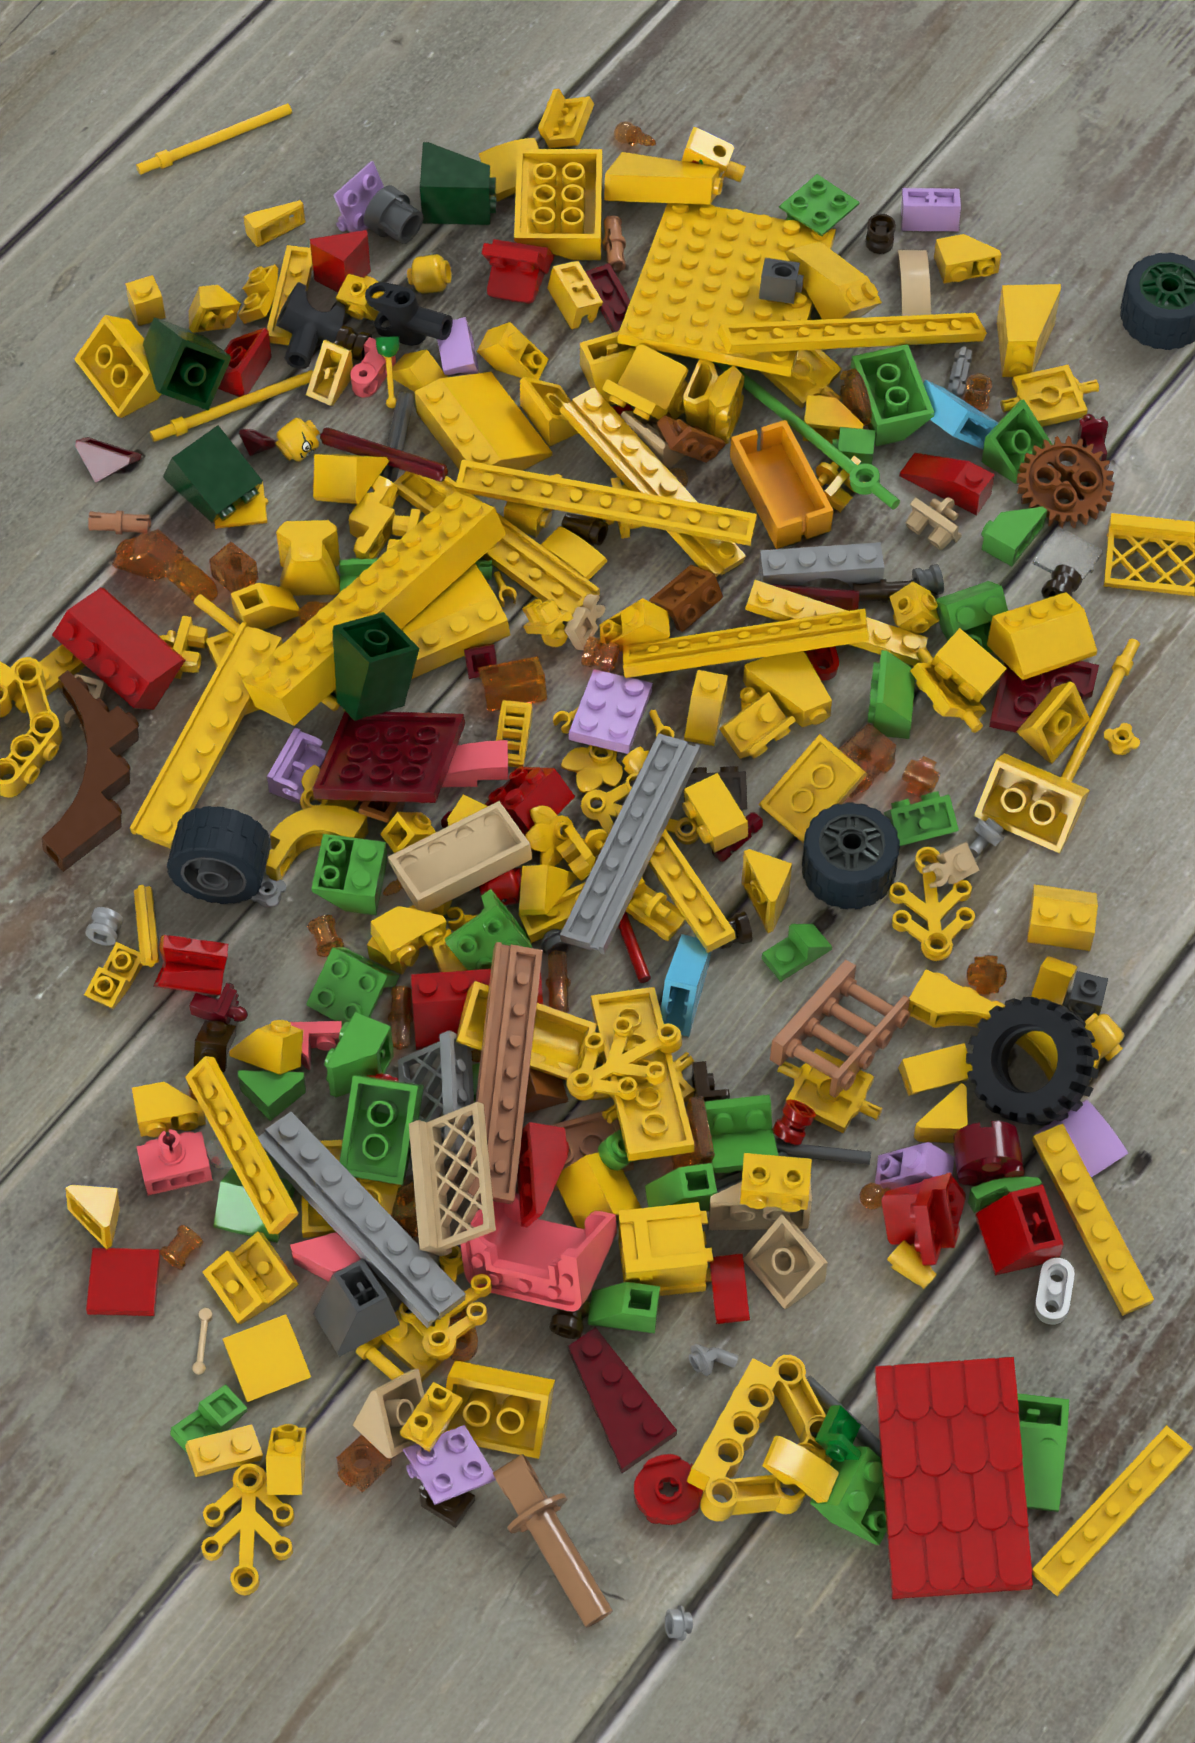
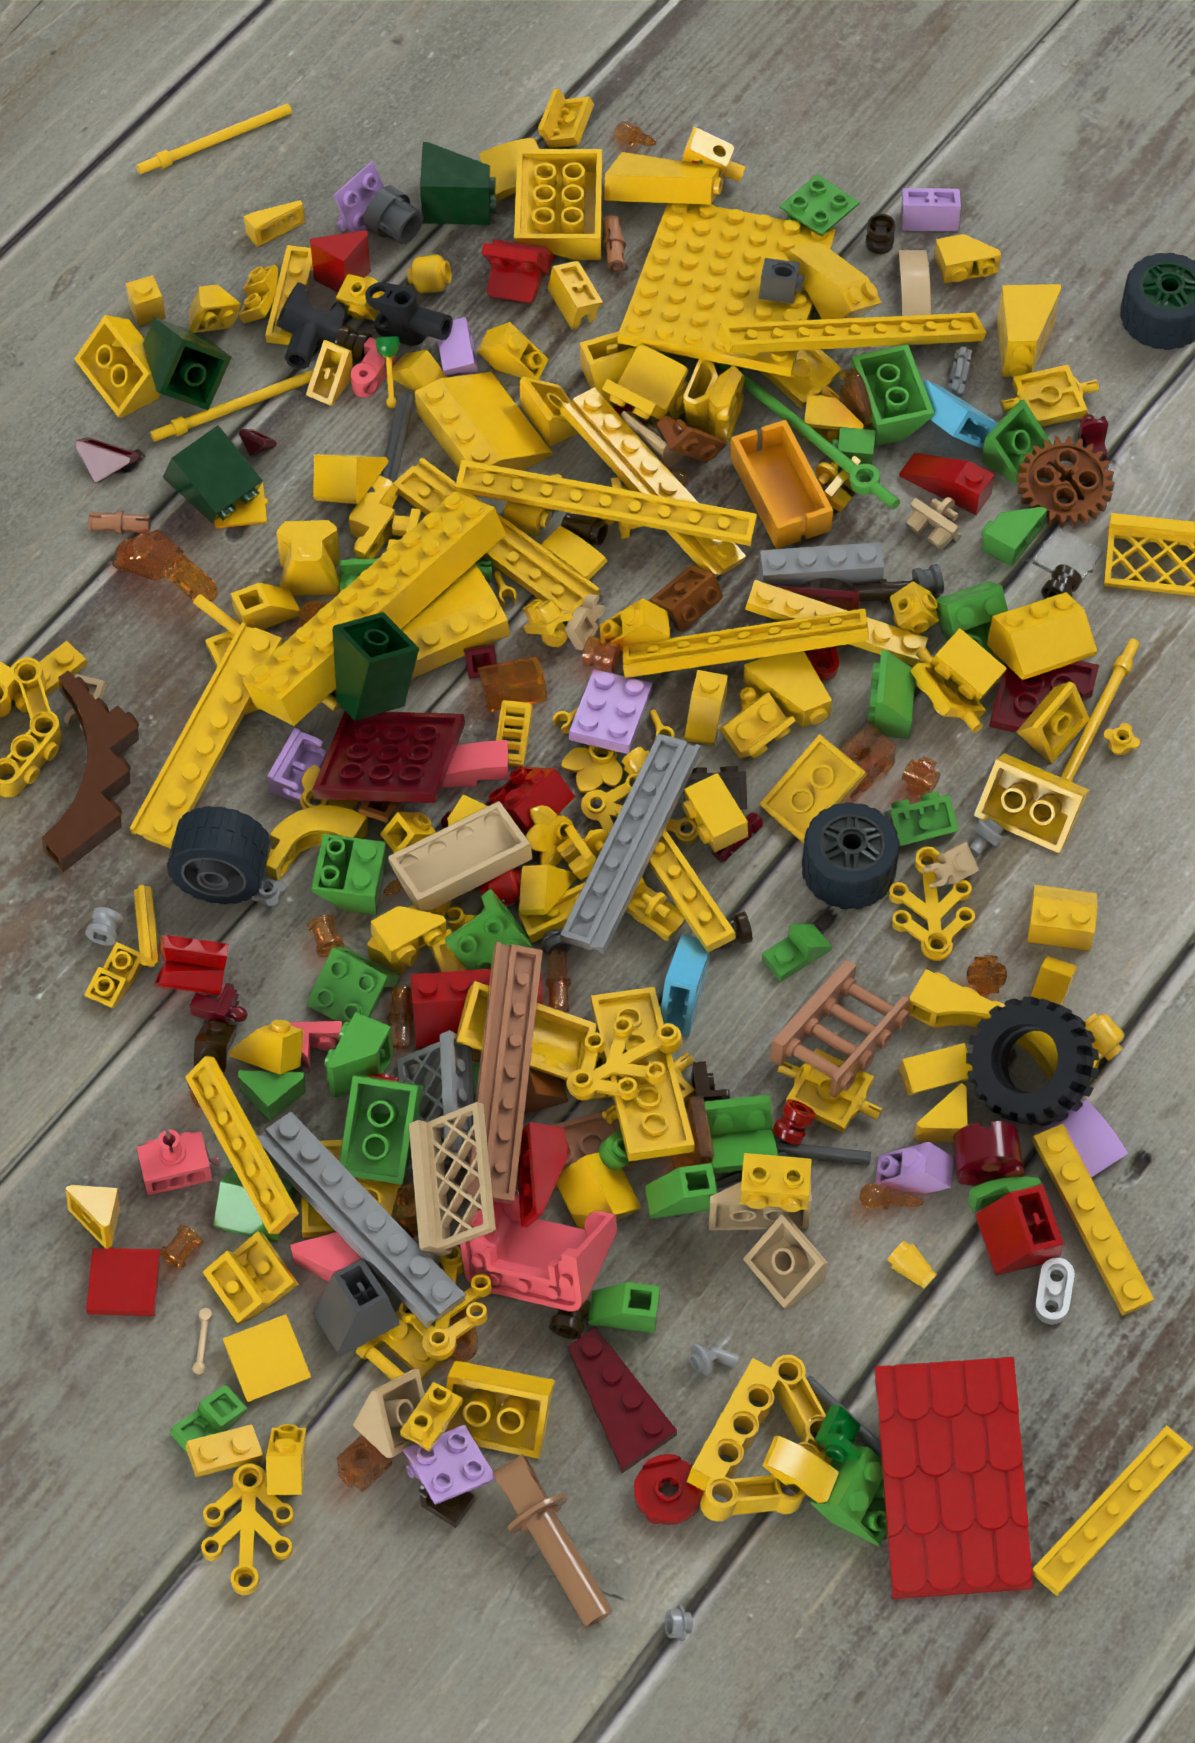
red slope [52,587,186,710] -> none
yellow slope [132,1082,206,1137] -> none
yellow hips [159,616,209,679] -> none
clear orange brick [209,541,259,593] -> none
red slope [218,328,272,397] -> none
yellow head [275,418,320,462] -> none
dark red axle [320,427,448,482] -> none
dark red plate [585,263,630,333] -> none
red bar [618,911,651,983] -> none
yellow container [618,1202,713,1296] -> none
red slope [710,1253,750,1324] -> none
yellow slope [742,849,792,934] -> none
red piece [881,1173,966,1265] -> none
clear orange bush [964,373,992,411] -> none
bright green slope [1017,1393,1069,1512] -> none
dark grey brick [1068,971,1108,1021] -> none

